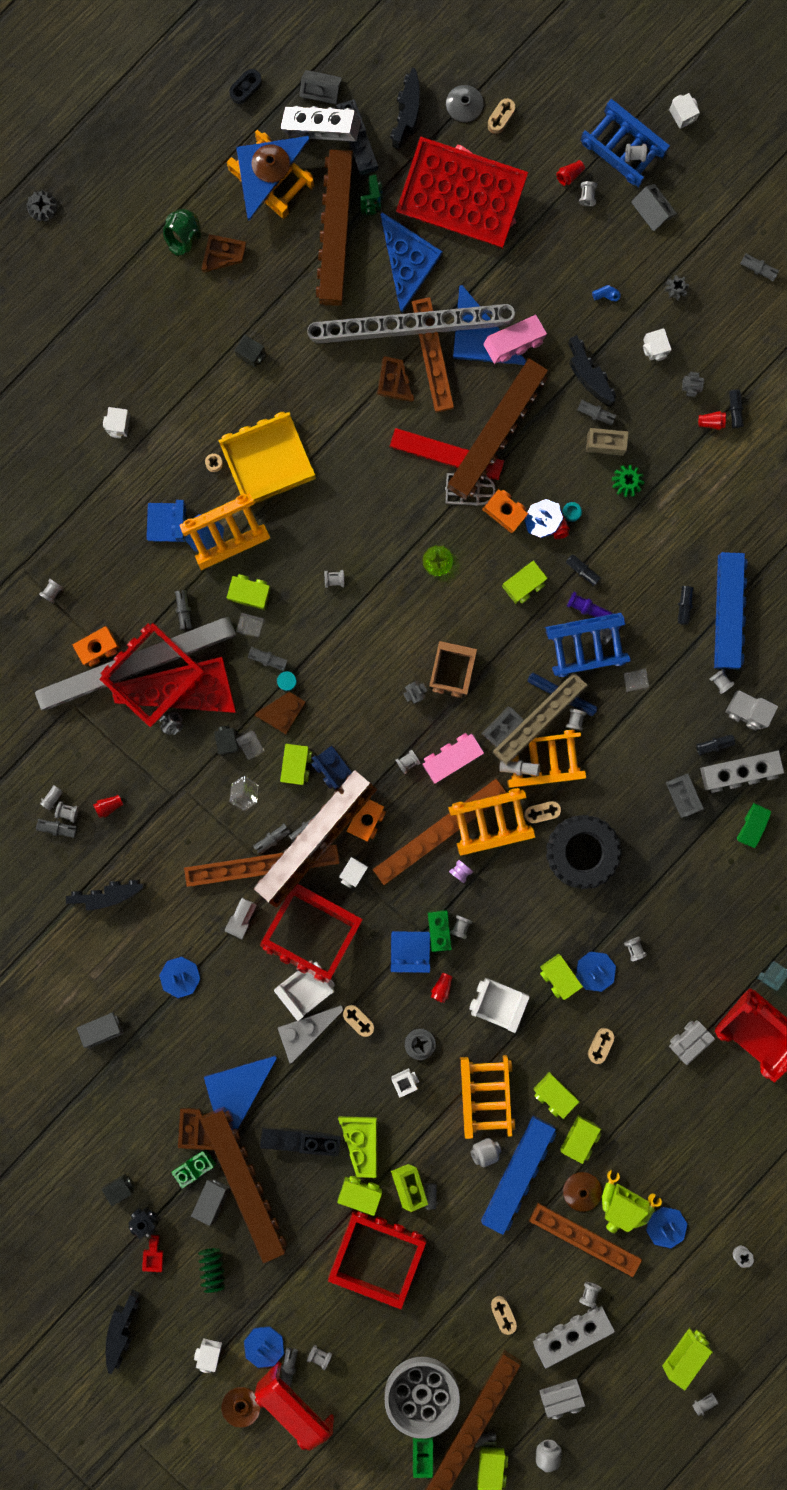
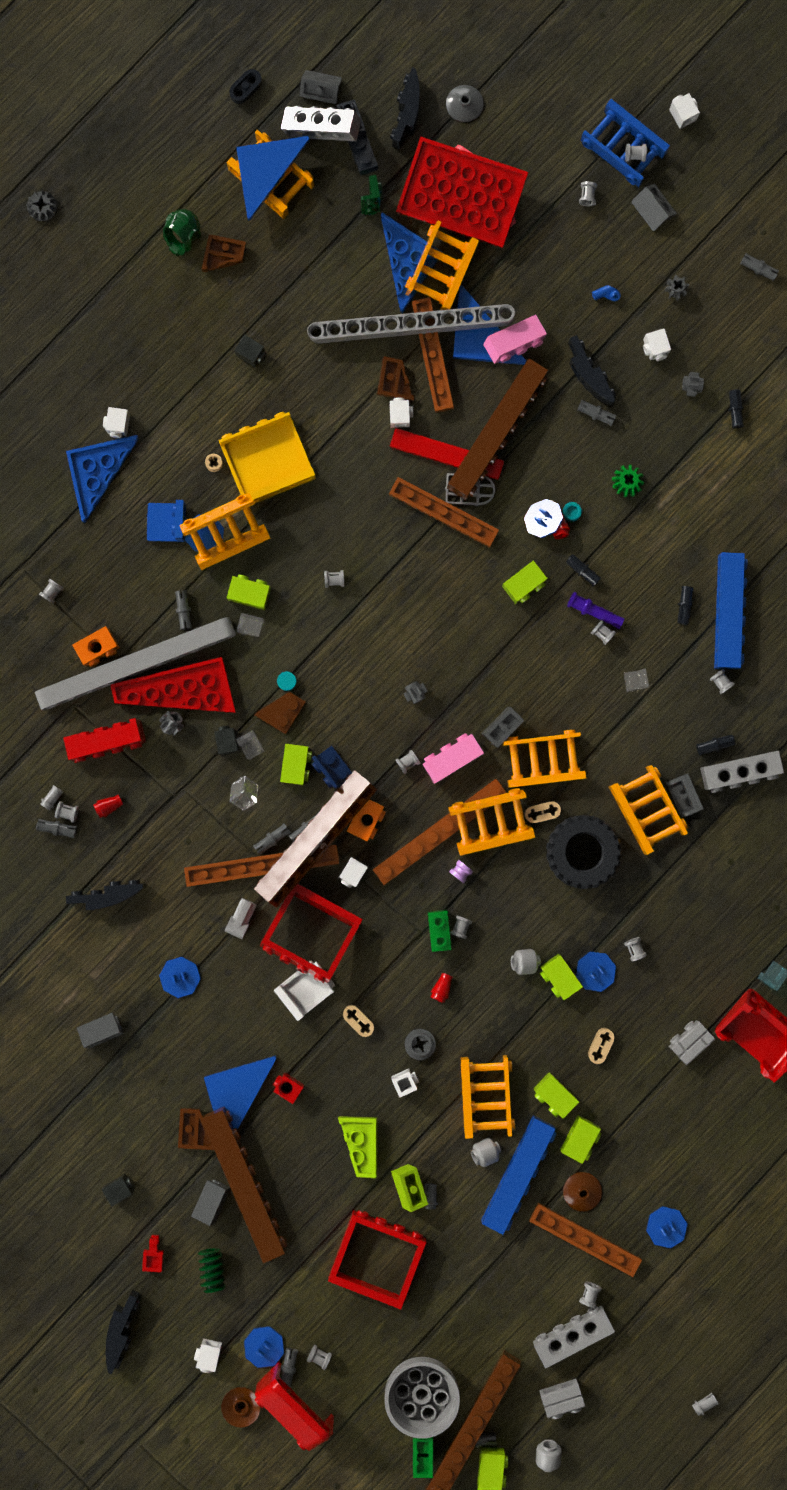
red window [99,623,205,727] -> none
black brick [128,1206,159,1239] -> none
green slope [171,1150,216,1188] -> none
dark grey pin [248,647,288,671] -> none
reddish brown dish [252,144,290,183] -> none
black slope [260,1127,341,1156] -> none
light grey wing [278,1005,343,1063] -> none
reddish brown brick [316,149,353,306] -> none
lime brick [337,1176,382,1216] -> none
blue bracket [391,931,430,973] -> none
clear neon green gear [423,545,453,576] -> none
medium nougat window [429,641,477,698] -> none
white panel [469,978,529,1033] -> none
orange brick [482,489,528,533] -> none
tan beam [488,99,515,134] -> none
tan beam [491,1296,517,1335] -> none
dark tan tile [493,673,588,766] -> none
light grey pin [500,760,540,776] -> none
dark blue axle [527,673,597,716] -> none
blue fence [545,613,631,677] -> none
red cone [556,160,585,186] -> none
light grey bush [566,709,586,731] -> none
dark tan panel [586,428,628,456] -> none
lime torso [602,1170,662,1233] -> none
lime window [662,1328,713,1391] -> none
red cone [698,411,726,430] -> none
light grey brick [726,691,778,731] -> none
light grey bush [732,1246,754,1268] -> none
green slope [737,803,771,848] -> none
none -> red wedge [63,718,146,763]
none -> blue tile [66,435,139,523]
none -> red brick [273,1073,304,1104]
none -> dark orange plate [389,477,499,548]
none -> white brick [390,398,413,428]
none -> light orange fence [405,220,479,310]
none -> light grey head [511,949,541,975]
none -> light orange fence [609,765,688,855]

